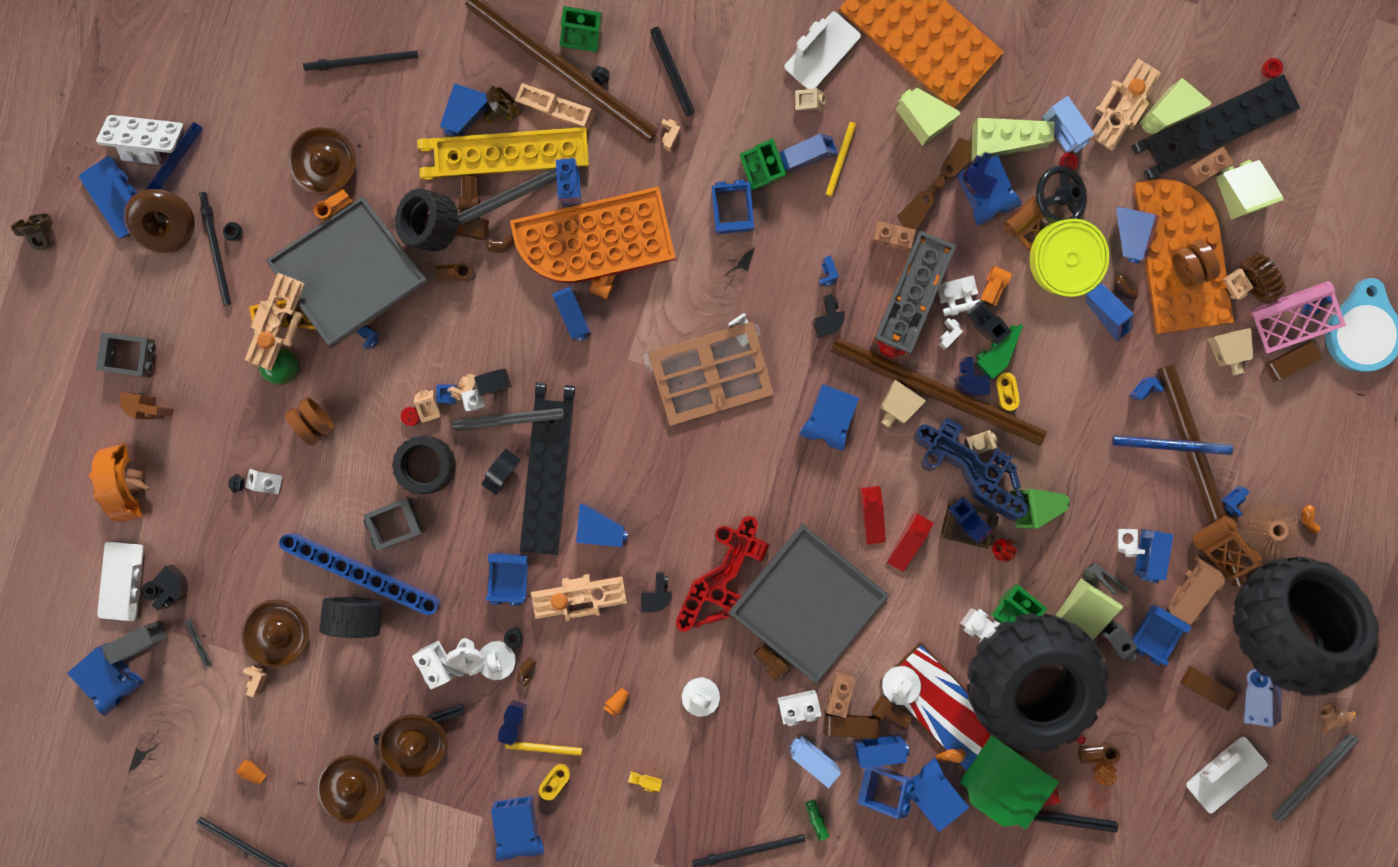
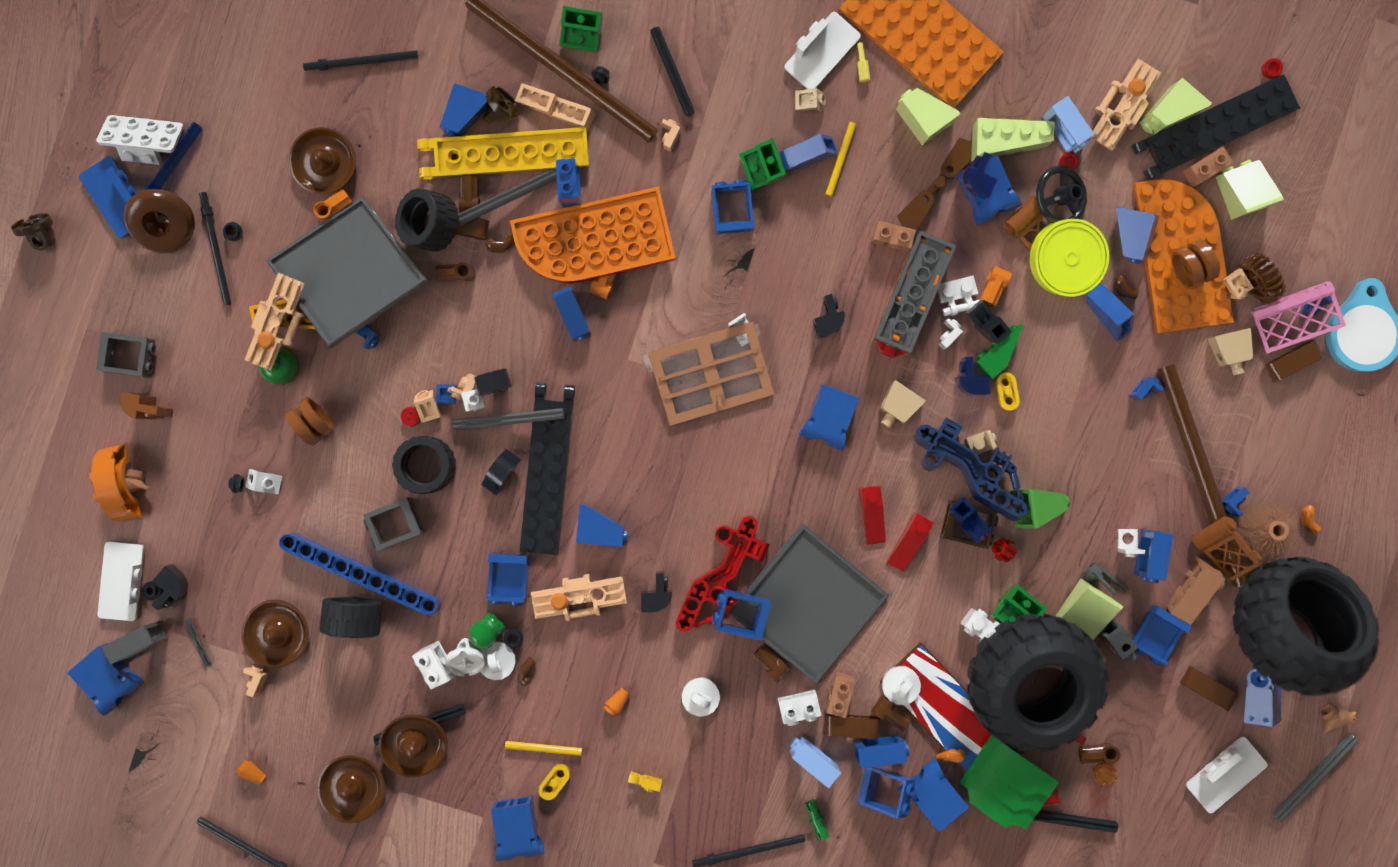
clear blue brick [498,700,527,746] -> none
blue bracket [819,255,839,287] -> none
reddish brown axle [830,337,1047,446] -> none
clear blue axle [1112,435,1233,455] -> none
none -> green hair [468,613,505,650]
none -> blue window [712,589,771,641]
none -> light yellow axle [857,43,871,83]

